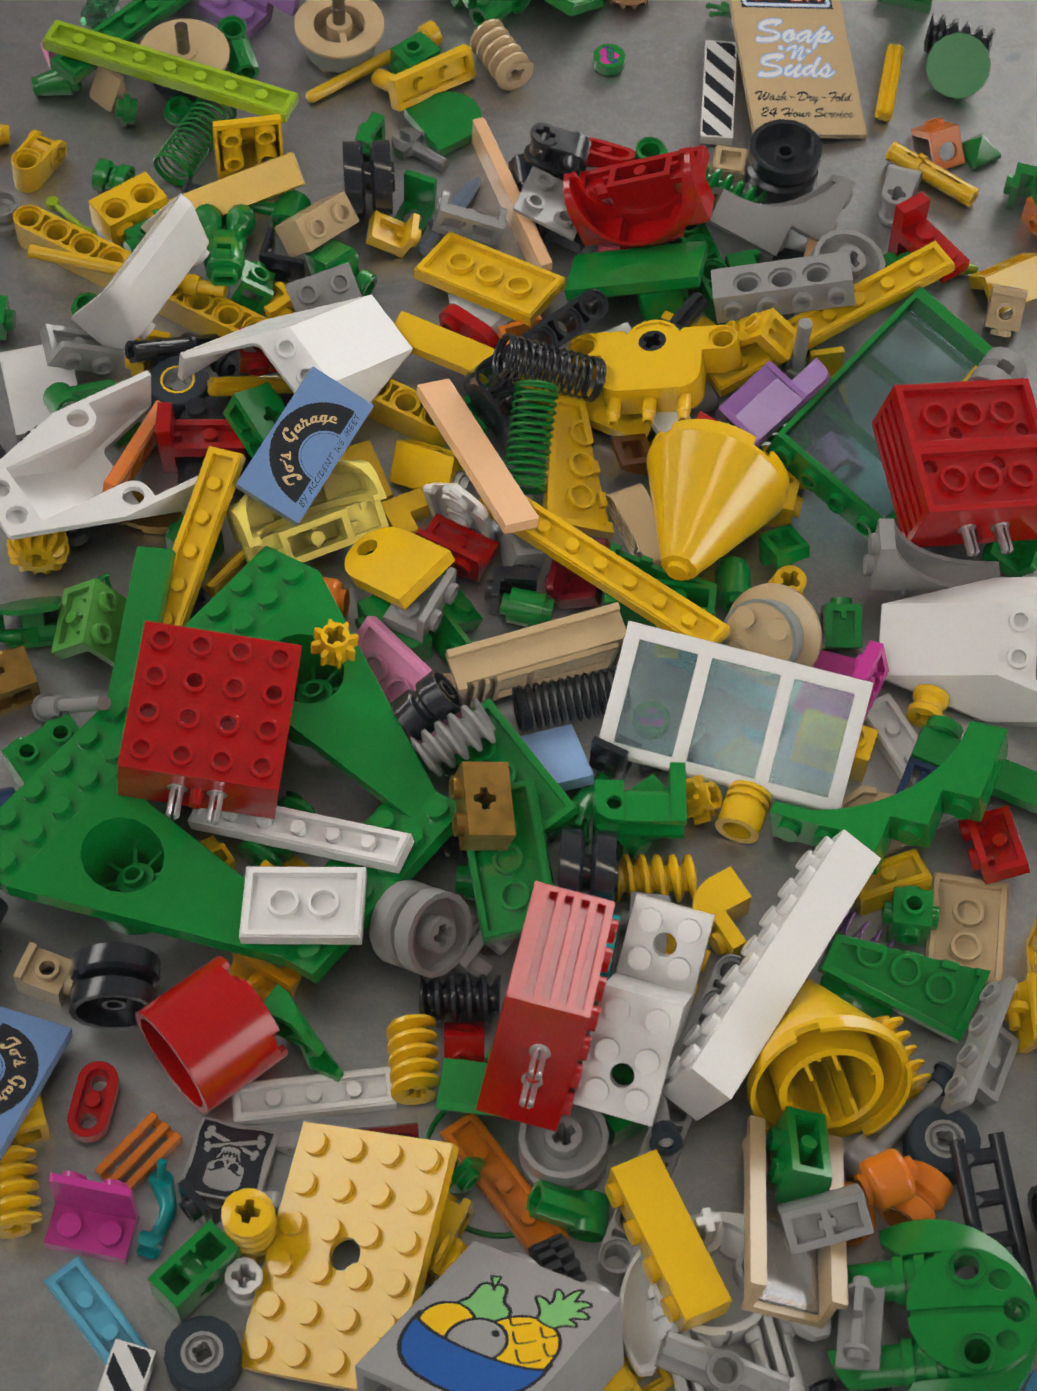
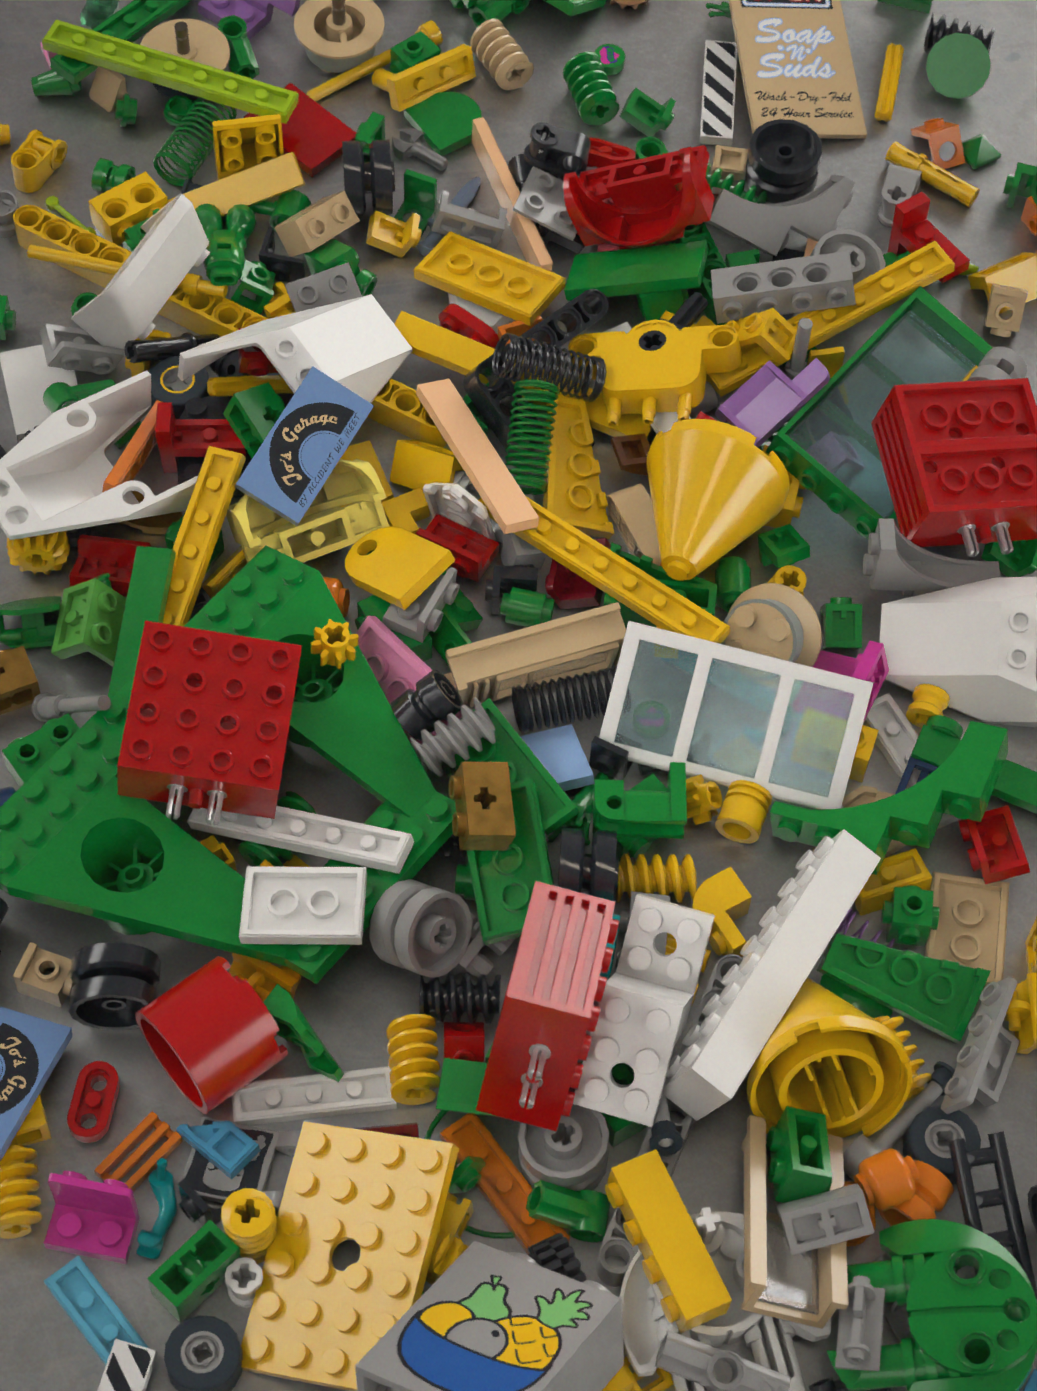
none -> red bracket [69,535,151,597]
none -> dark azure tile [176,1120,261,1180]
none -> red tile [243,82,356,177]
none -> green piece [563,52,620,126]
none -> green bracket [619,88,676,137]

